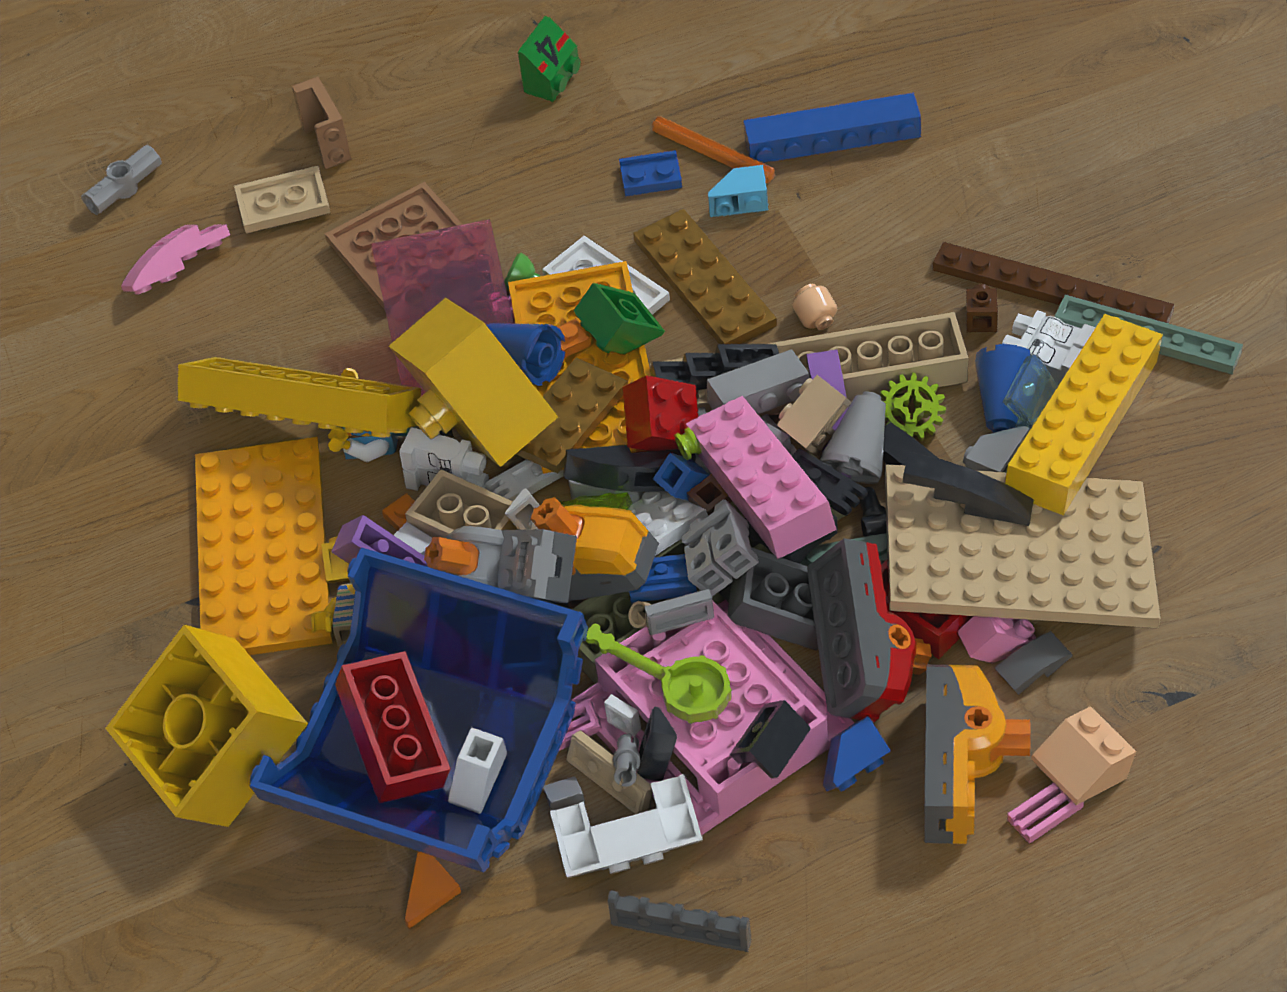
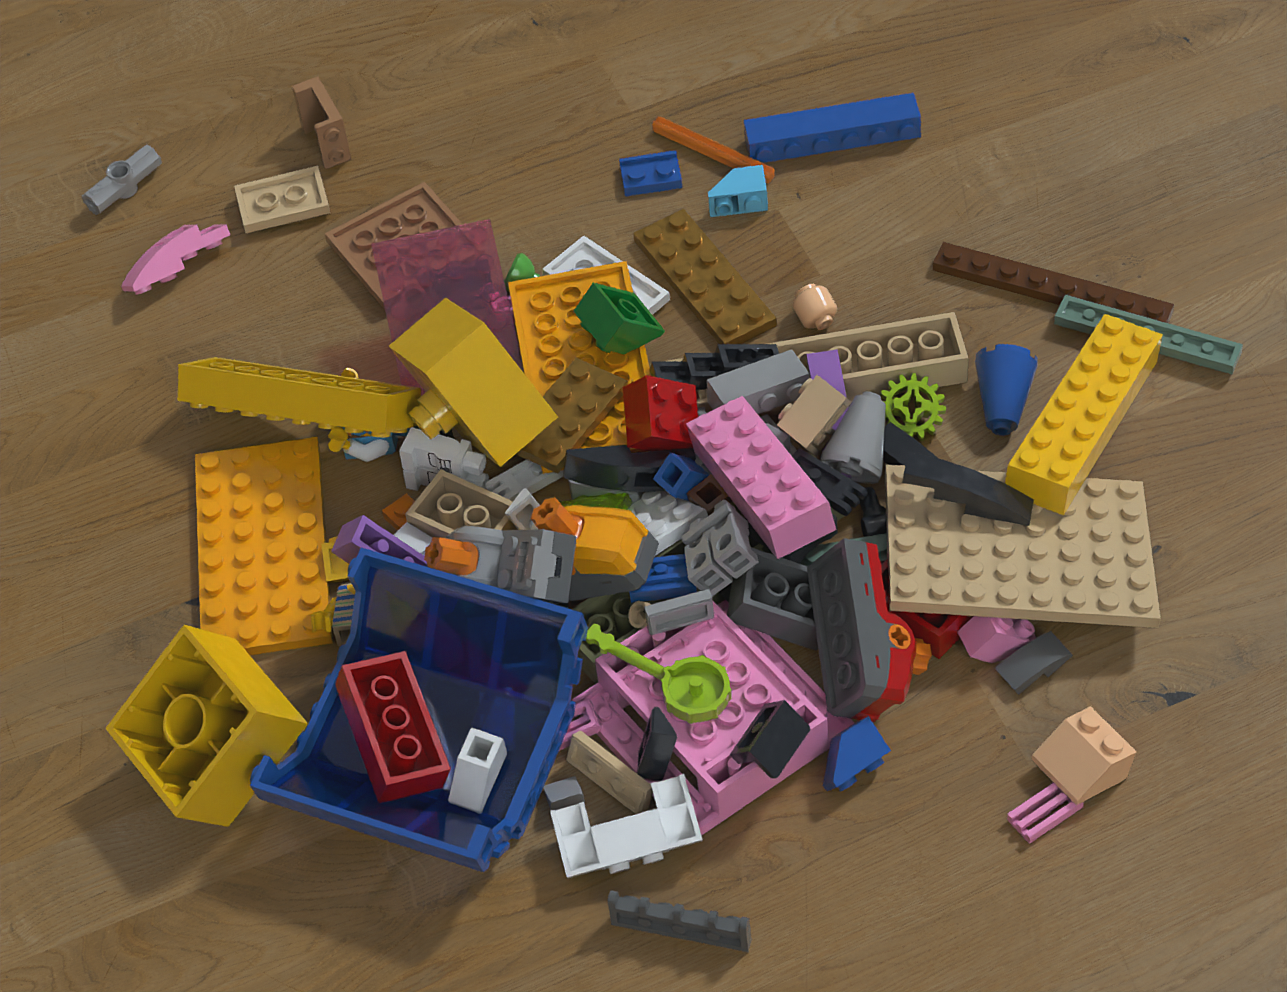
orange tile [405,851,461,929] -> none
blue cone [487,323,565,386] -> none
green slope [518,16,581,102] -> none
orange plate [558,318,591,358] -> none
white tile [604,694,641,737] -> none
light grey pin [613,734,641,787] -> none
lime bush [674,427,702,460] -> none
piece [925,665,1031,844] -> none
light grey slope [963,426,1029,473] -> none
reddish brown brick [966,284,998,332] -> none
white hips [1002,310,1096,384] -> none
clear light blue slope [1003,354,1058,431] -> none

